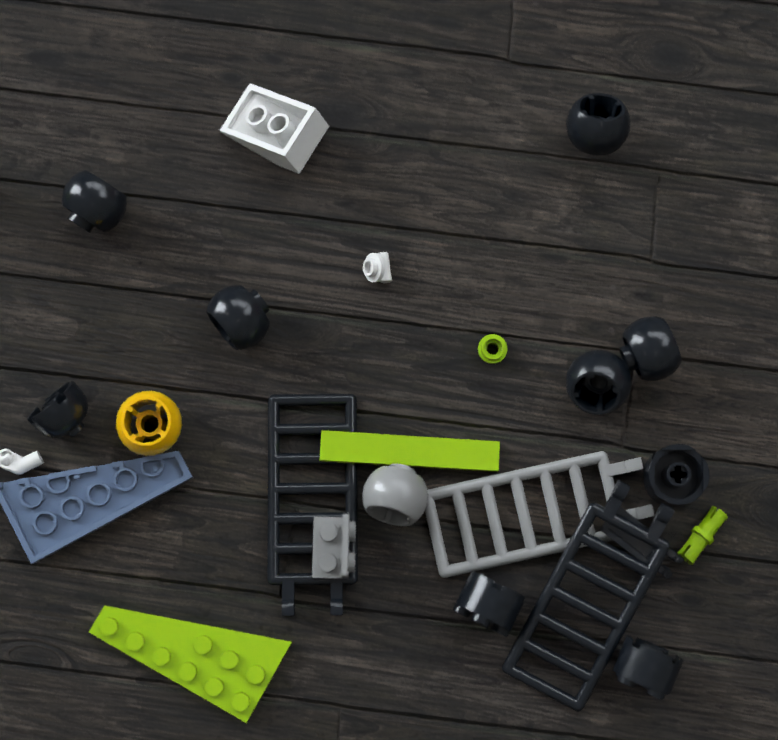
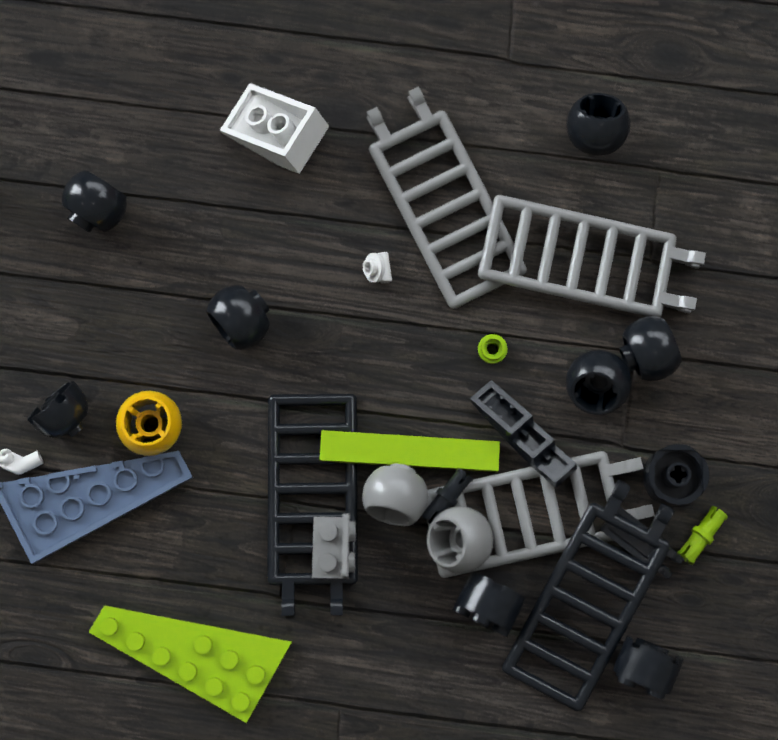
none -> light grey bar [367,86,527,309]
none -> black pin [422,468,473,524]
none -> light grey wheel [427,506,493,573]
none -> black slope [470,380,577,488]
none -> light grey bar [478,195,706,317]

